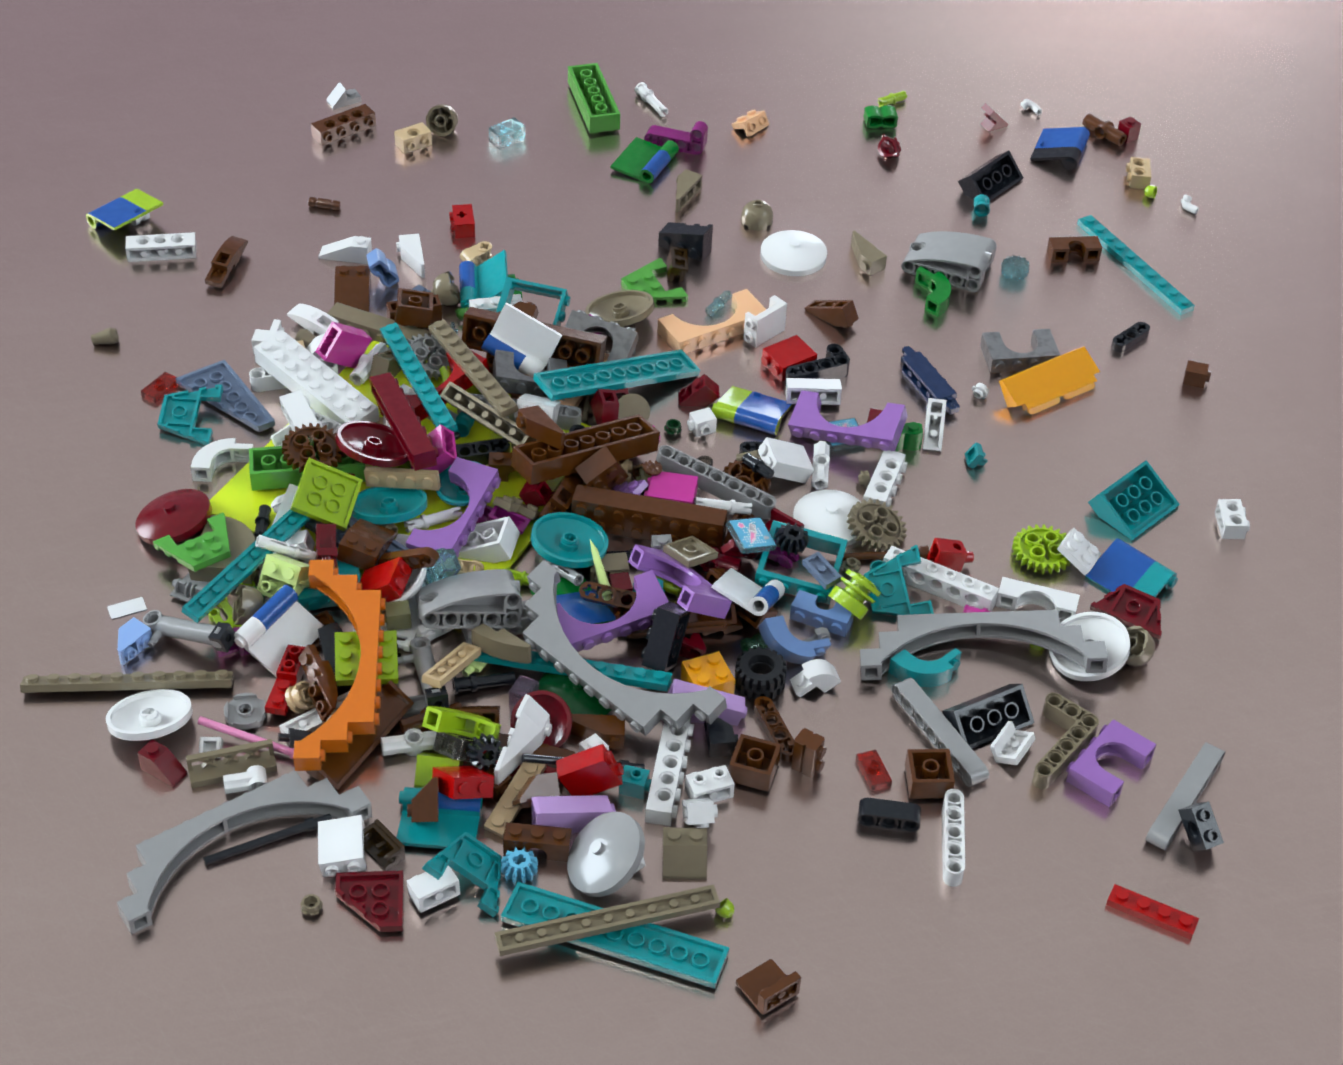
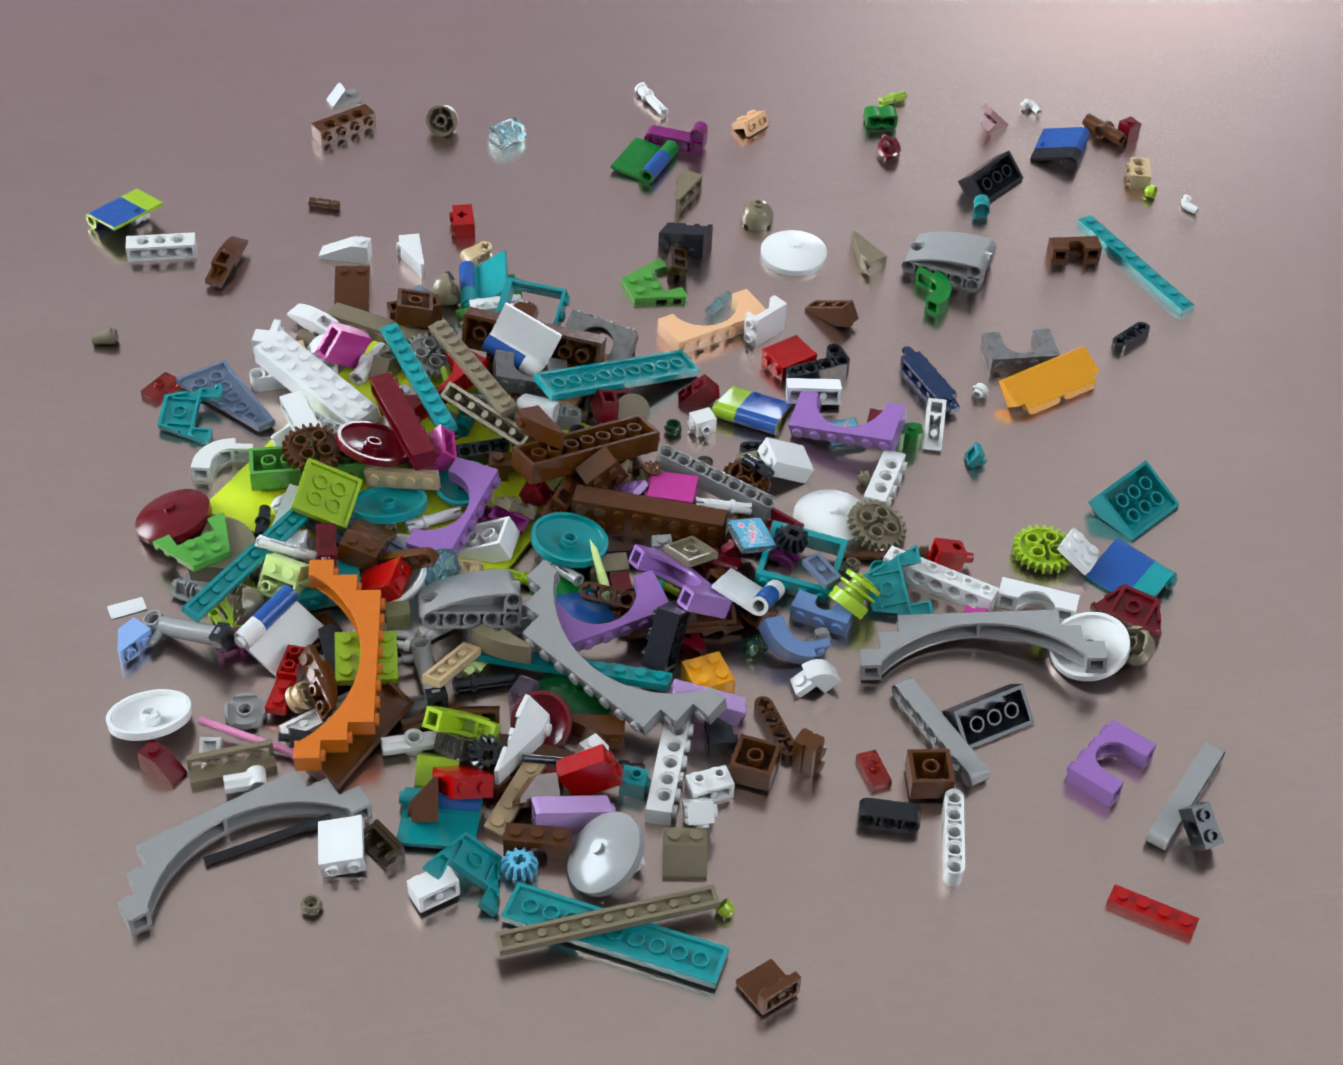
dark tan plate [20,669,234,693] -> none
dark red plate [335,870,404,932] -> none
medium blue brick [366,248,399,287] -> none
tan brick [394,122,432,154] -> none
bright green brick [568,63,620,133] -> none
dark tan dish [585,290,655,327] -> none
black tyre [735,647,787,700] -> none
white piece [812,441,830,490] -> none
teal arch [888,648,962,687] -> none
white bracket [990,721,1036,765] -> none
clear light blue gear [1001,254,1030,281] -> none
dark tan beam [1032,692,1099,790] -> none
reddish brown brick [1183,360,1211,388] -> none
white brick [1215,499,1250,539] -> none

